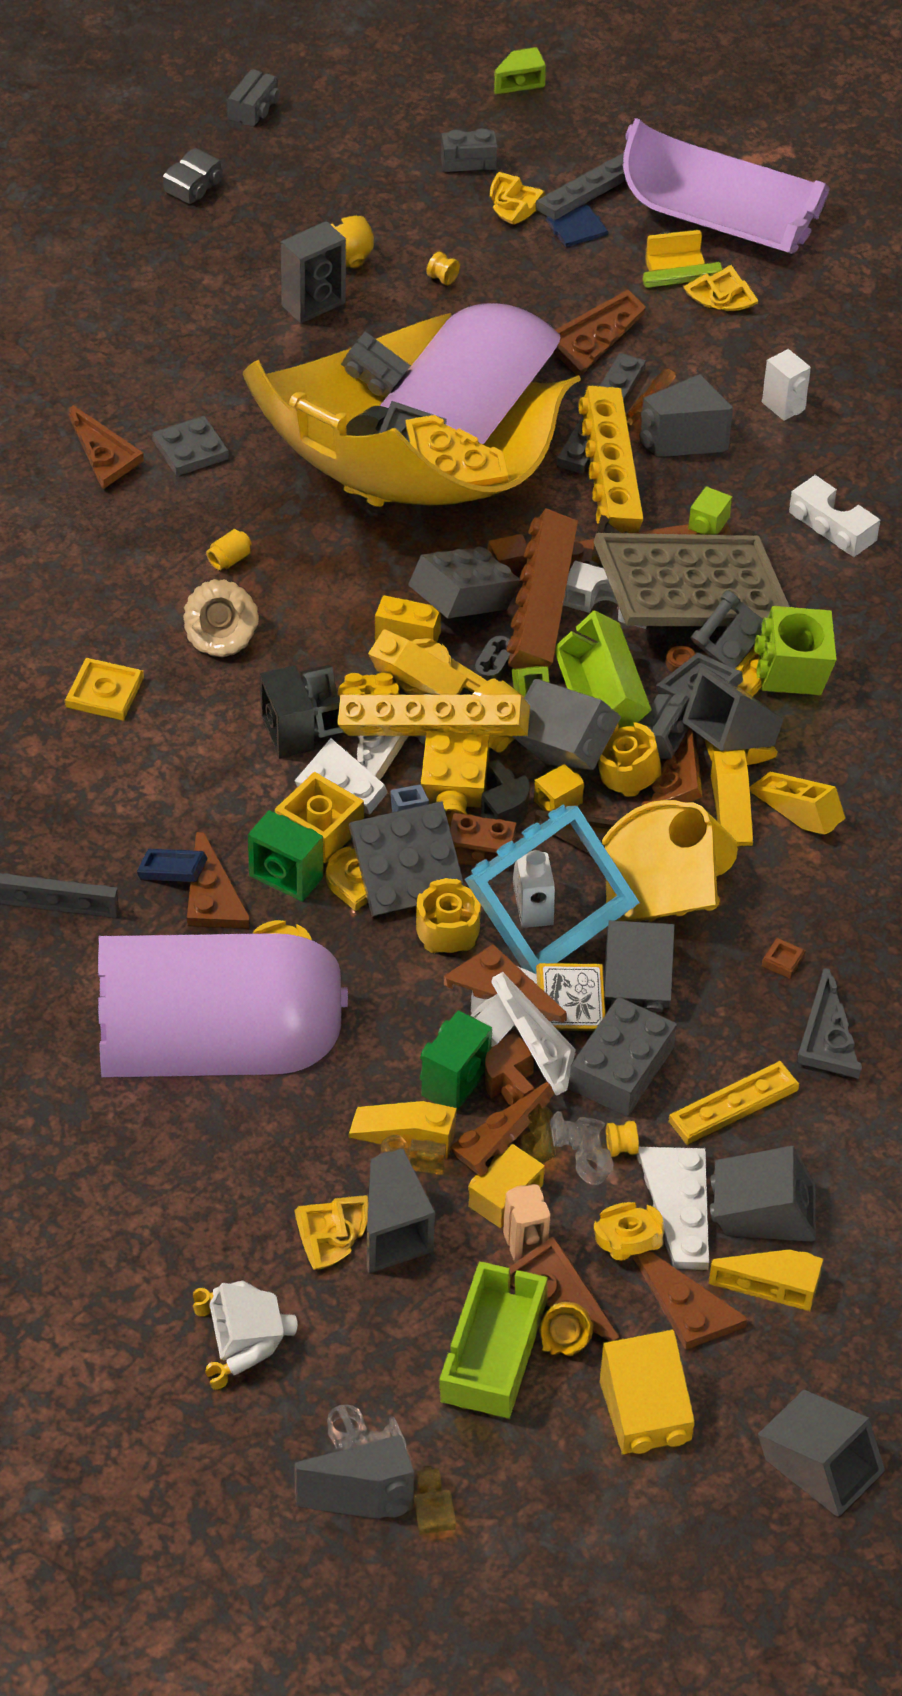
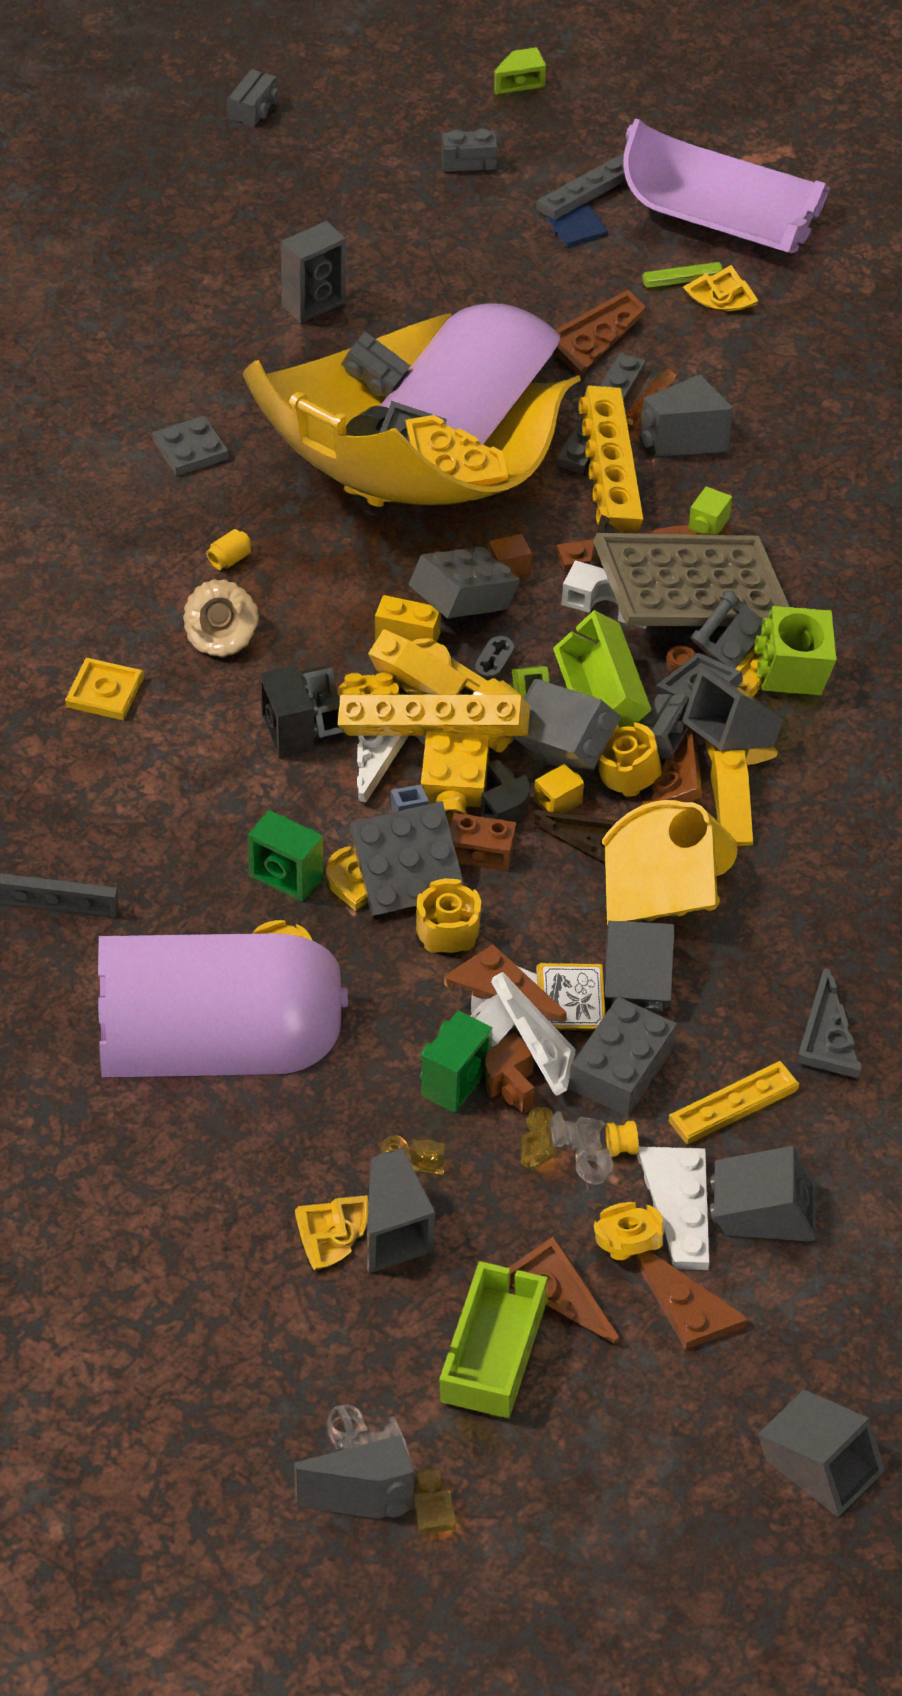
dark orange wing [69,405,144,489] -> none
dark blue tile [136,849,208,882] -> none
dark grey brick [163,148,223,204] -> none
dark orange wing [187,832,250,929] -> none
white torso [193,1281,298,1390] -> none
yellow brick [275,772,364,863] -> none
white wing [295,738,388,815] -> none
yellow cylinder [331,215,374,268] -> none
yellow slope [349,1101,456,1159] -> none
yellow wheel [426,251,460,286] -> none
dark orange wing [450,1082,555,1177] -> none
medium azure window [464,804,640,974] -> none
yellow brick [468,1144,545,1229] -> none
yellow brick [490,172,546,225] -> none
light nougat brick [503,1184,550,1262] -> none
dark orange brick [506,509,578,669] -> none
white torso [513,850,555,928] -> none
yellow hair [539,1302,593,1356] -> none
yellow slope [600,1330,694,1454] -> none
yellow panel [646,230,705,271] -> none
yellow slope [708,1249,823,1311] -> none
yellow slope [749,771,846,835] -> none
white brick [762,349,811,421] -> none
dark orange tile [762,938,806,979] -> none
white arch [789,475,880,557] -> none

